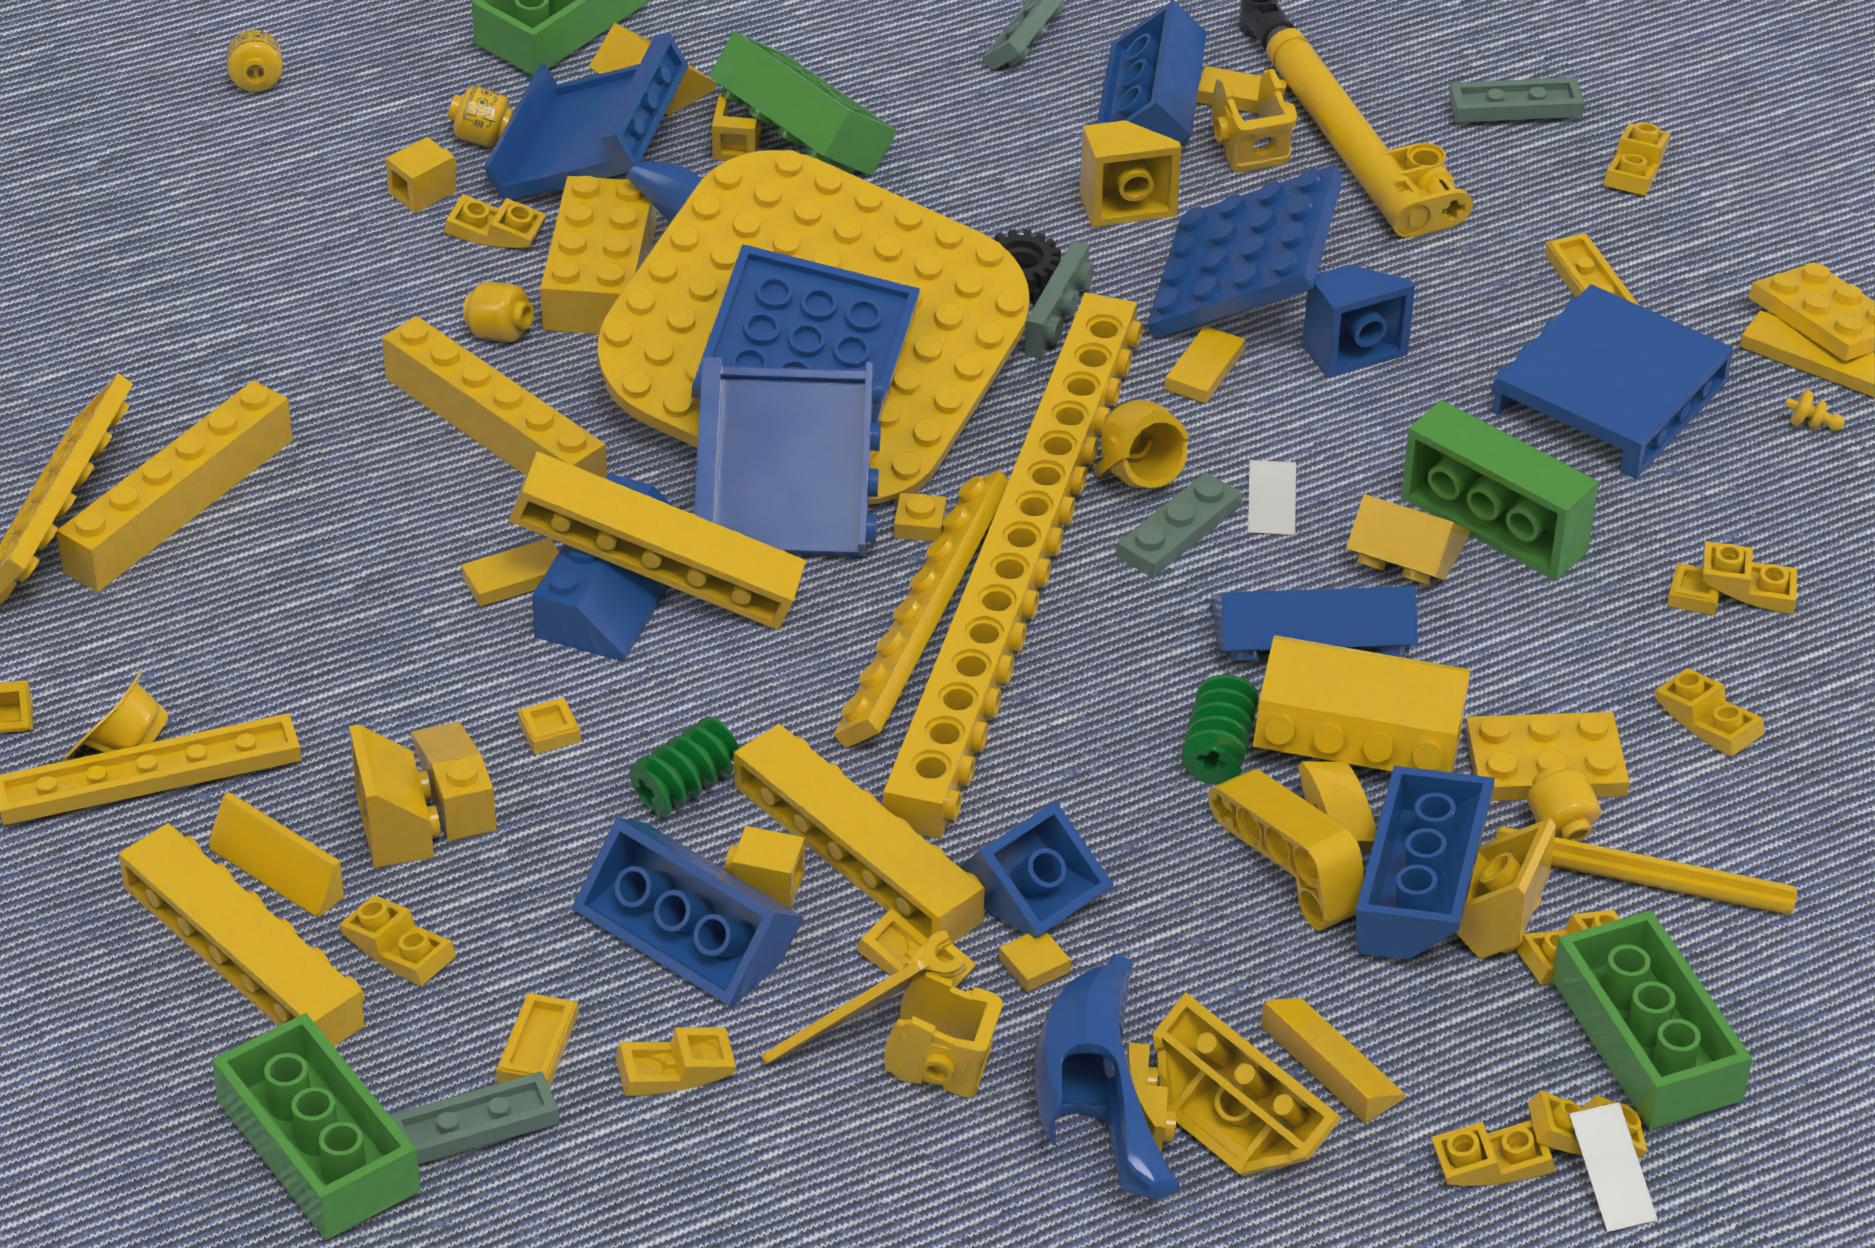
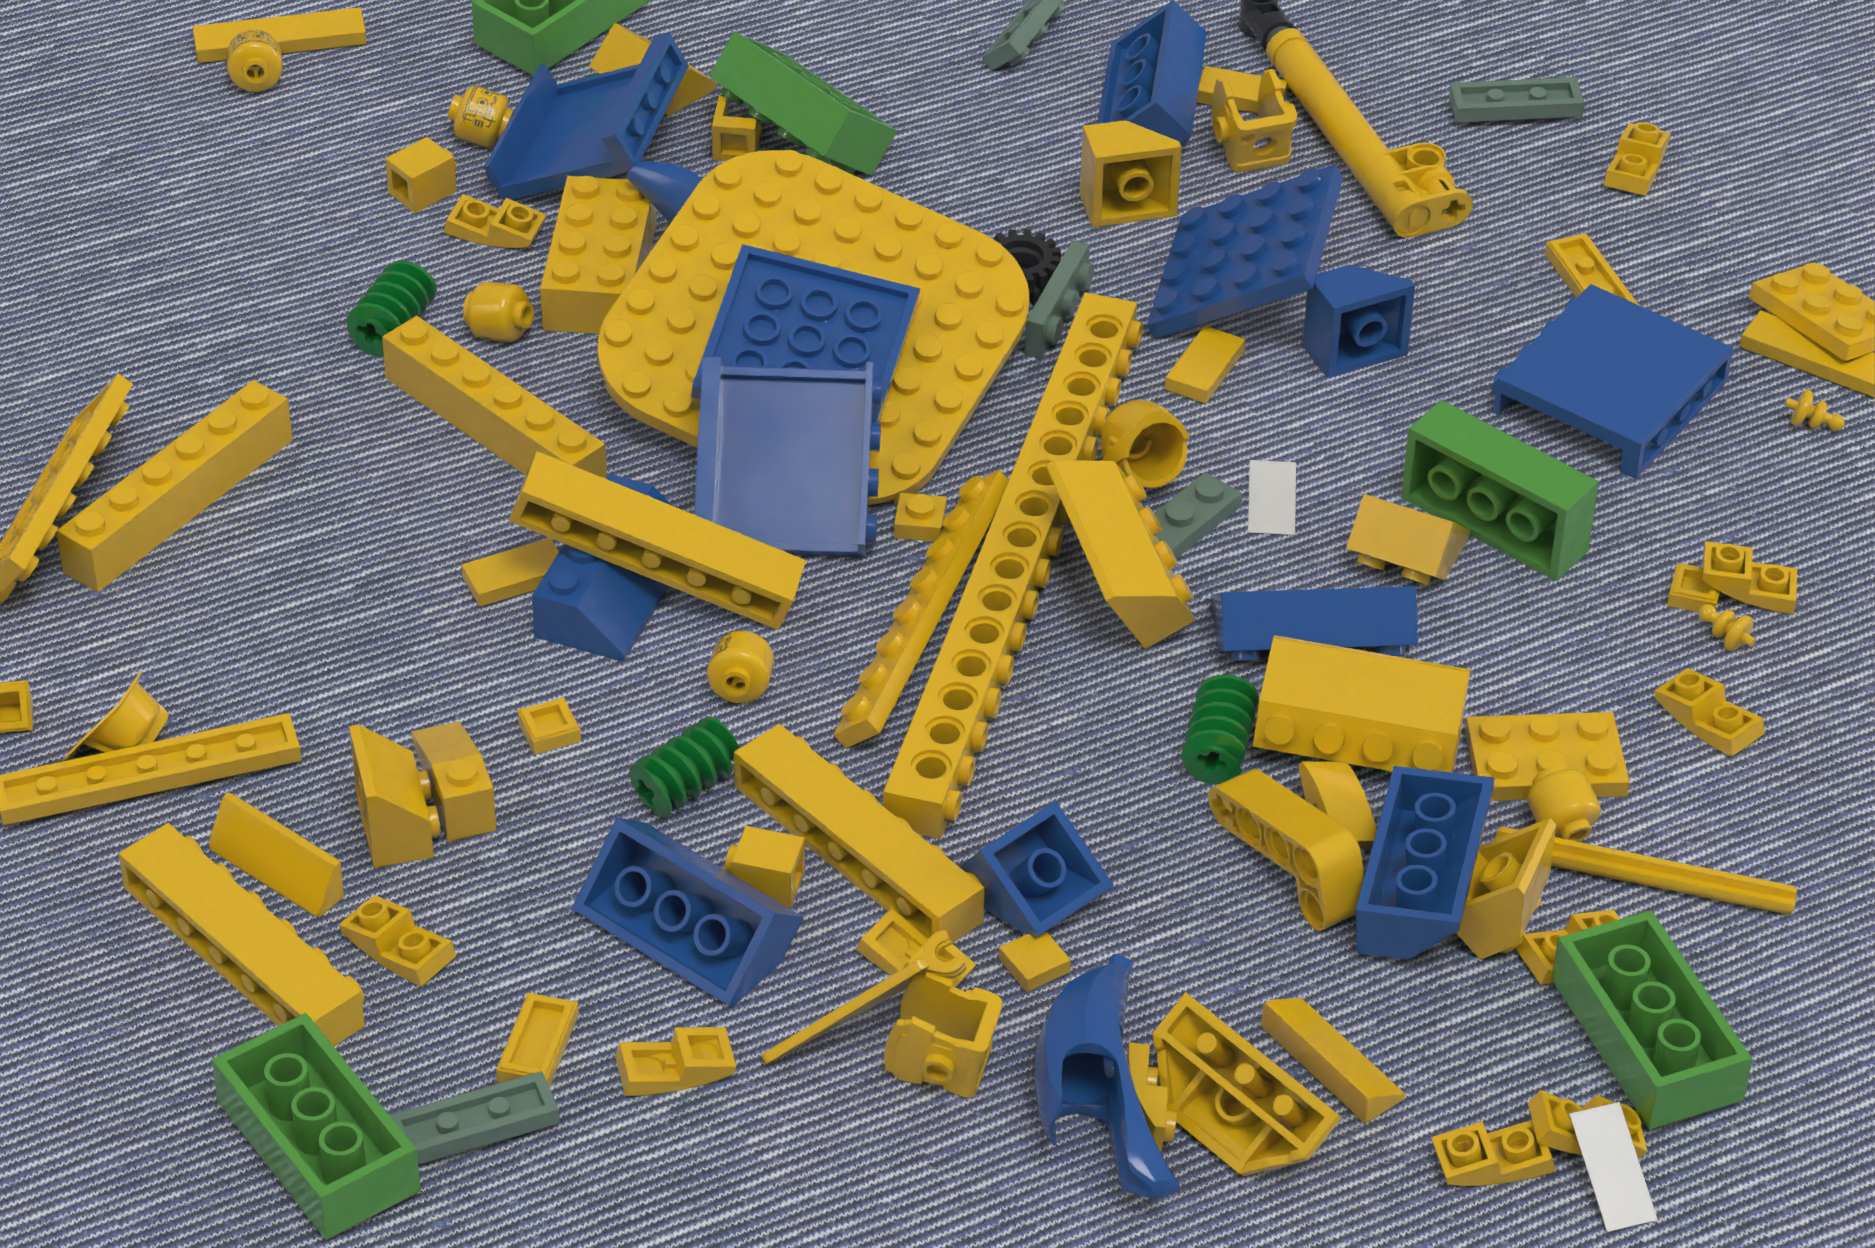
none -> yellow tile [192,7,367,63]
none -> green piece [346,260,437,357]
none -> yellow head [707,631,775,703]
none -> yellow slope [1046,460,1196,649]
none -> yellow hair [1698,604,1756,651]

